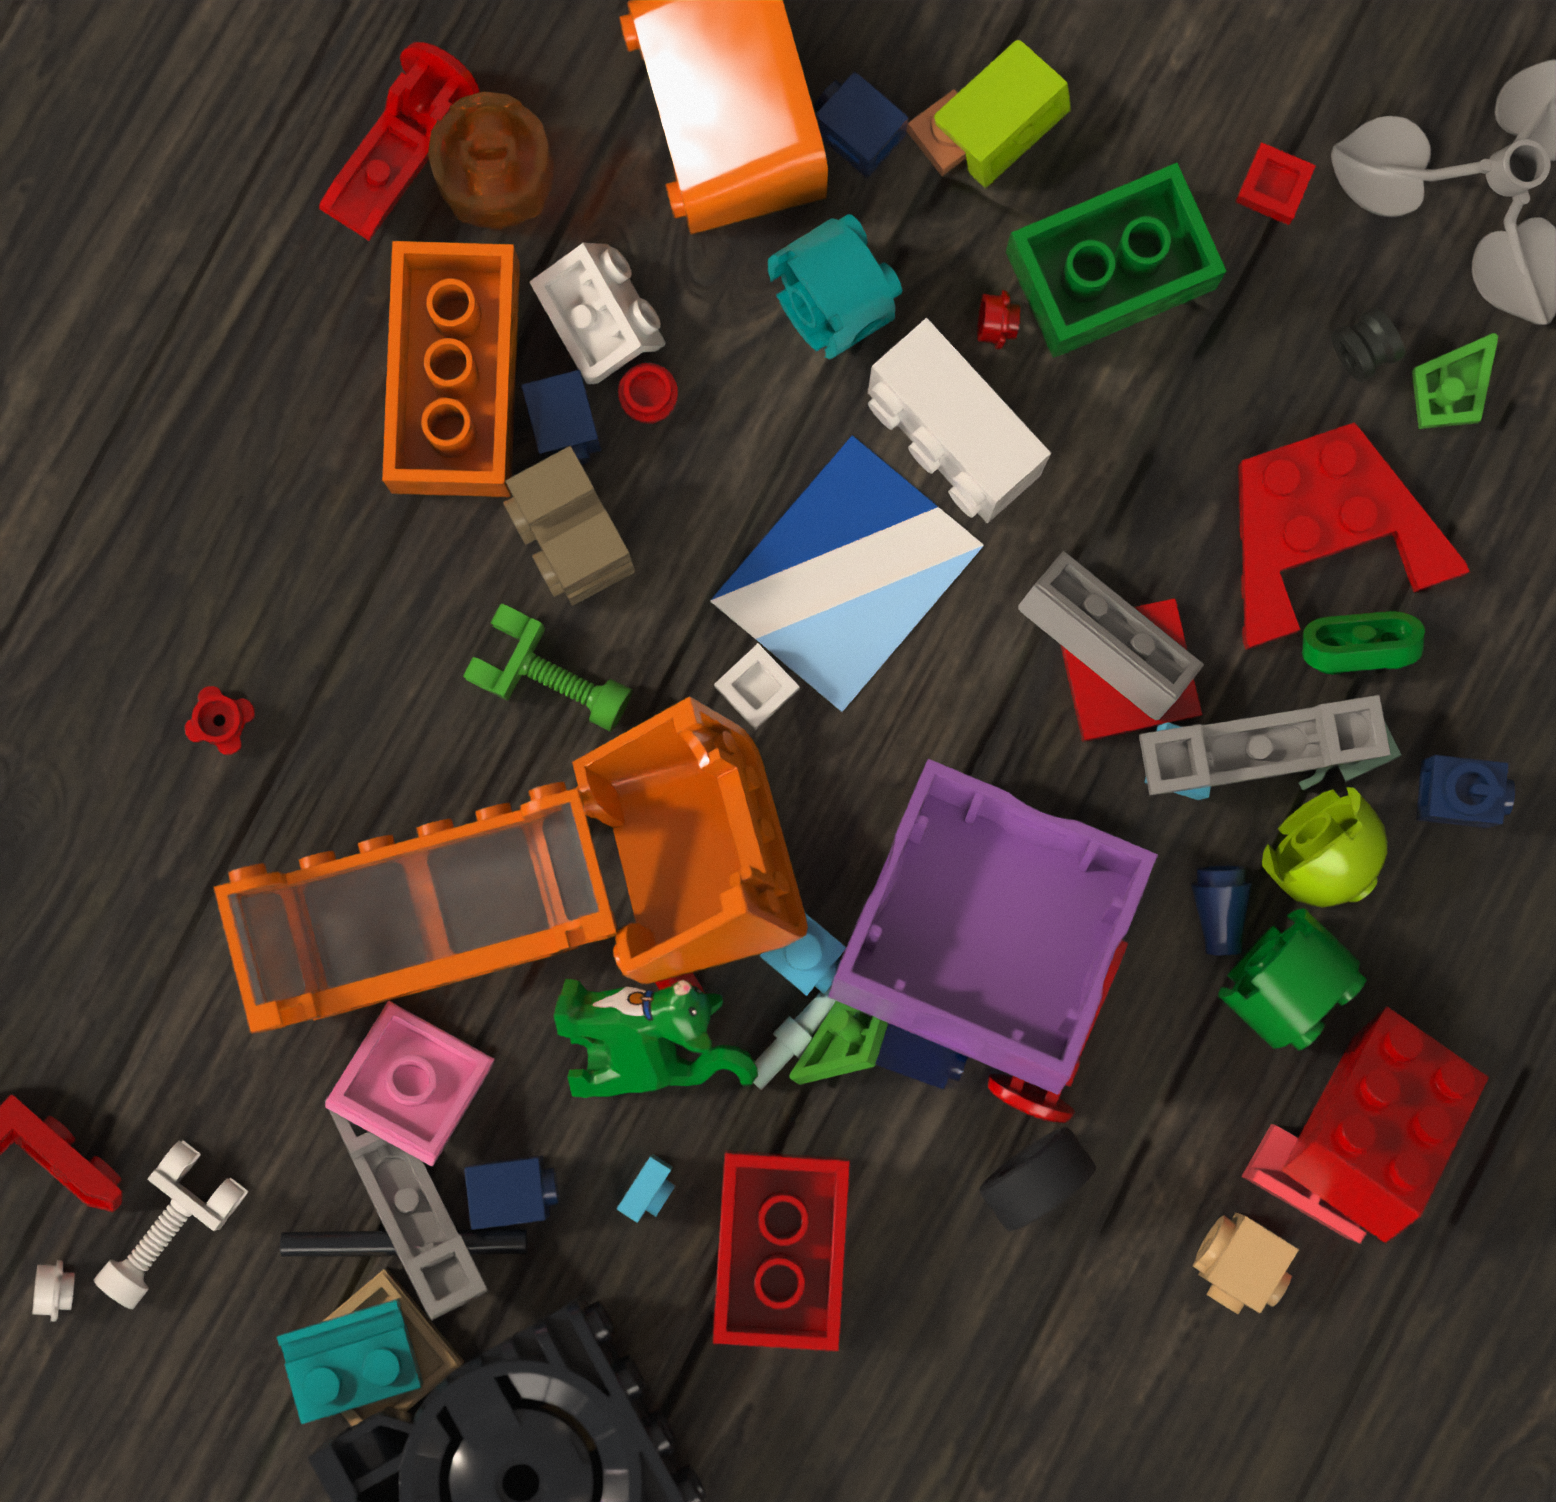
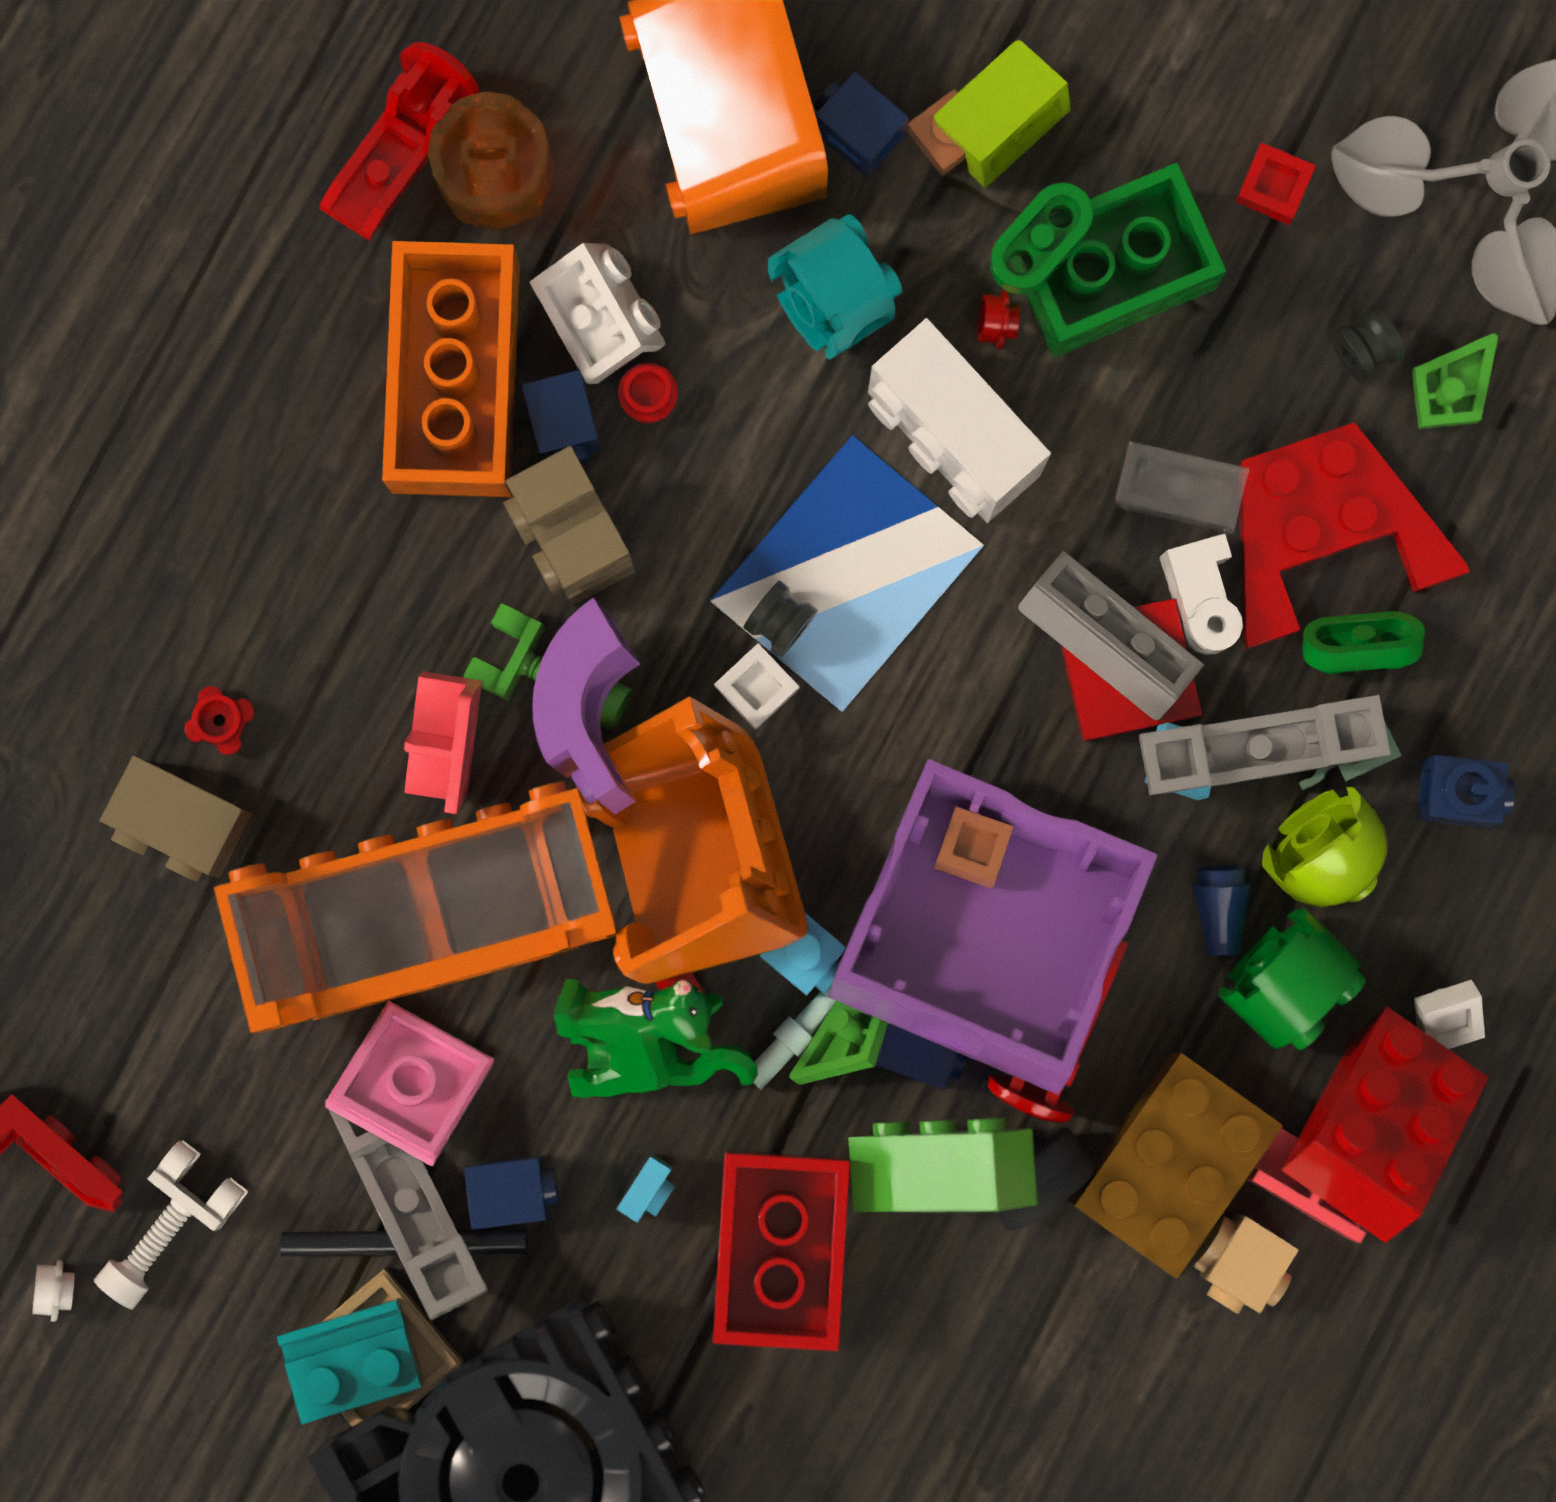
none -> dark tan brick [99,755,252,882]
none -> coral panel [404,671,482,814]
none -> medium lavender arch [532,598,640,815]
none -> pearl dark grey wheel [743,580,818,657]
none -> bright green brick [848,1117,1037,1212]
none -> nougat plate [934,806,1014,889]
none -> green plate [990,183,1093,294]
none -> pearl gold brick [1067,1052,1283,1279]
none -> clear brick [1115,441,1249,534]
none -> white leg [1160,534,1243,655]
none -> white plate [1414,980,1485,1049]

